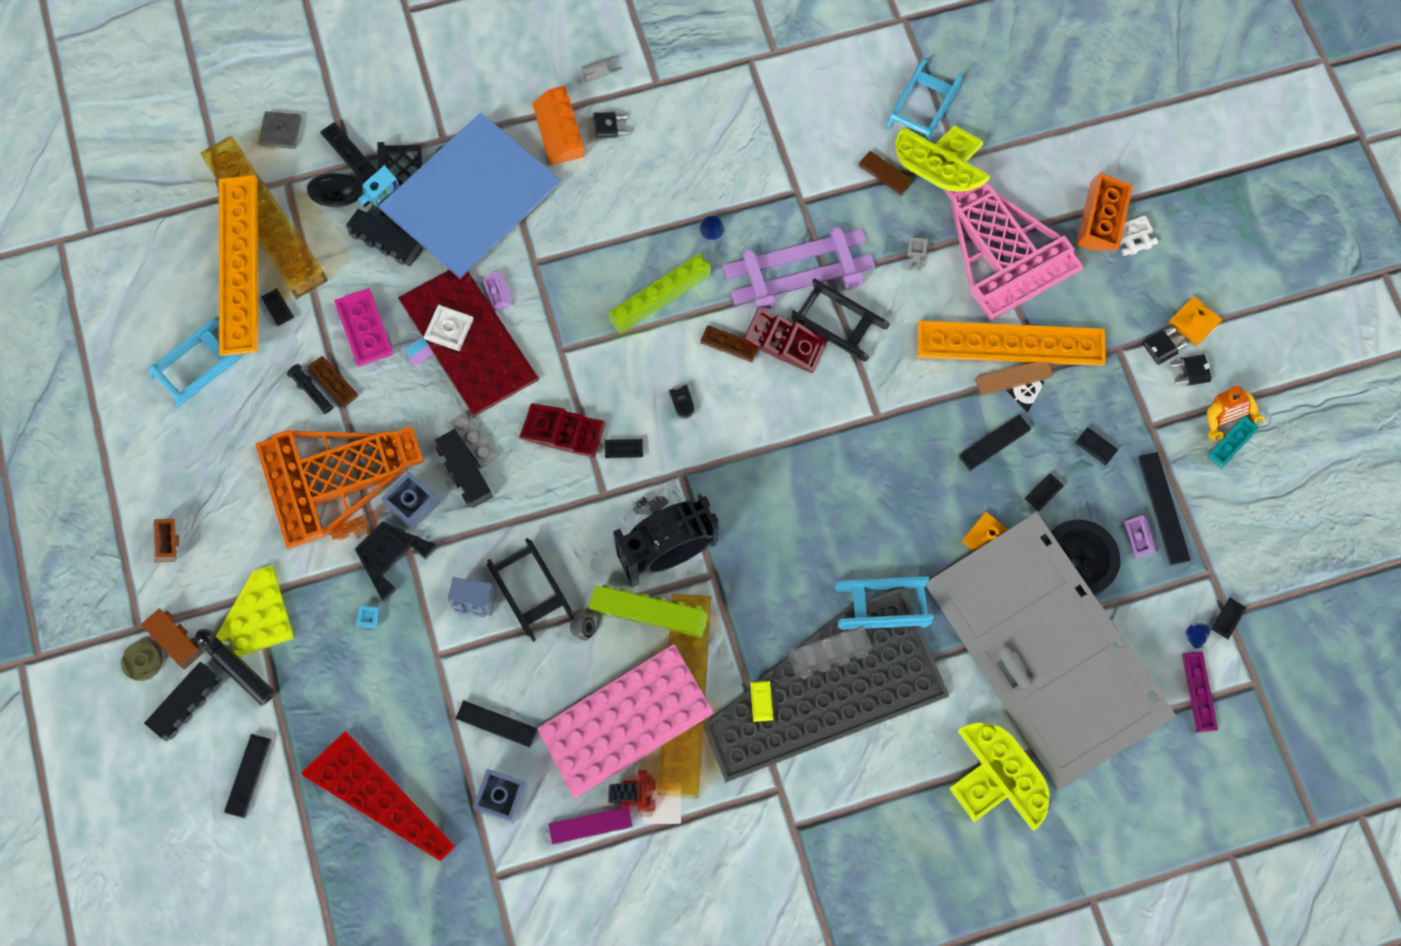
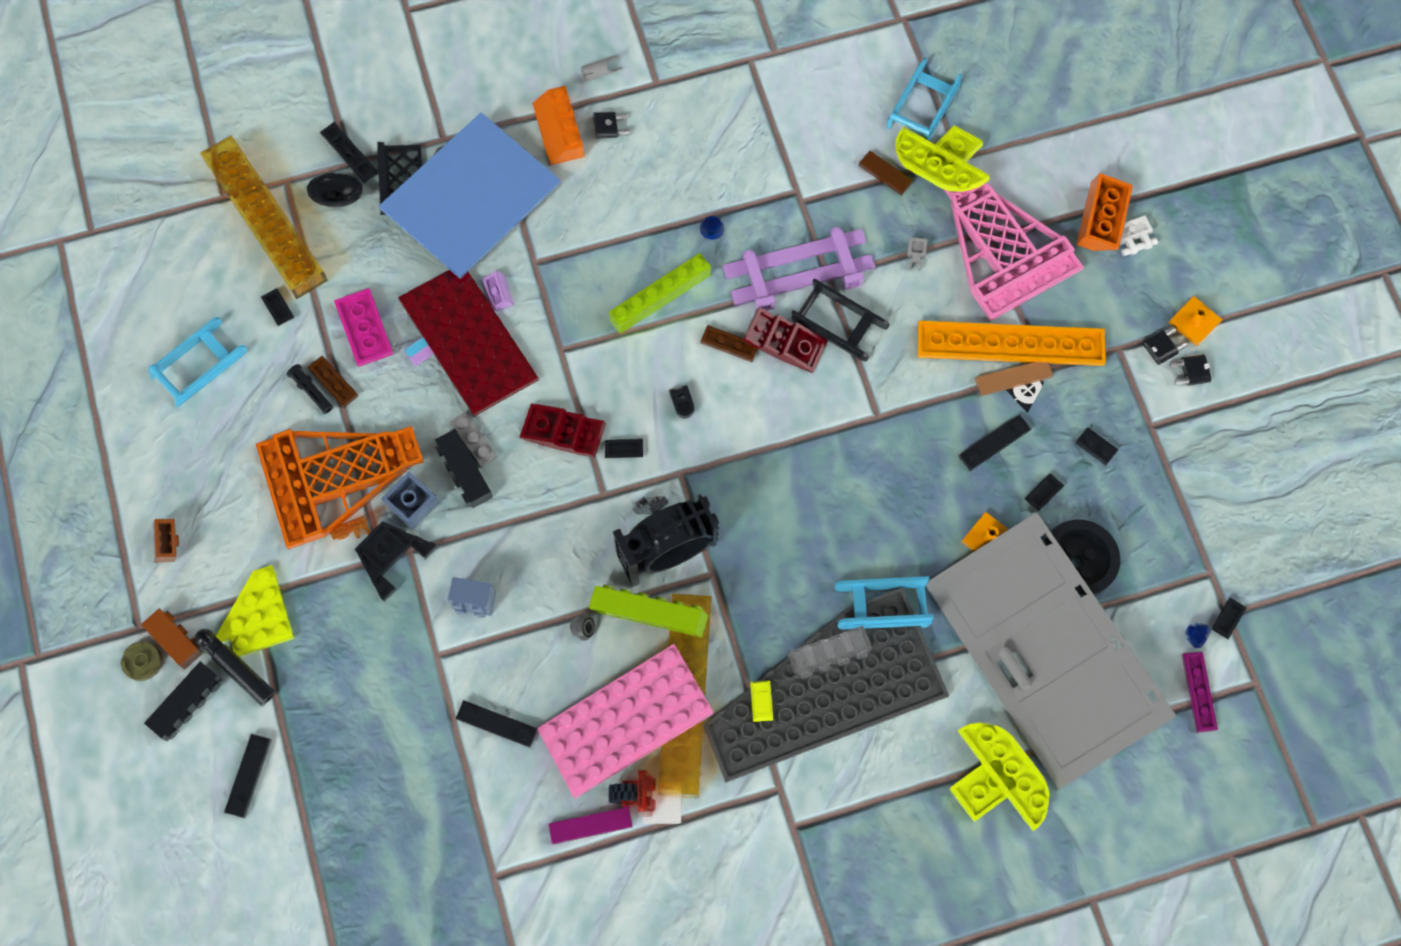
light orange plate [219,175,259,356] -> none
flat silver plate [258,111,301,149] -> none
red wing [301,731,456,862] -> none
black brick [346,208,422,267] -> none
medium azure plate [356,605,380,629] -> none
medium azure torso [358,165,399,208] -> none
white tile [424,305,474,351] -> none
sand blue brick [473,769,528,824] -> none
black piece [486,538,574,642] -> none
lavender slope [1124,515,1157,558] -> none
black tile [1138,452,1191,566] -> none
torso [1207,386,1265,442] -> none
teal plate [1207,416,1259,469] -> none

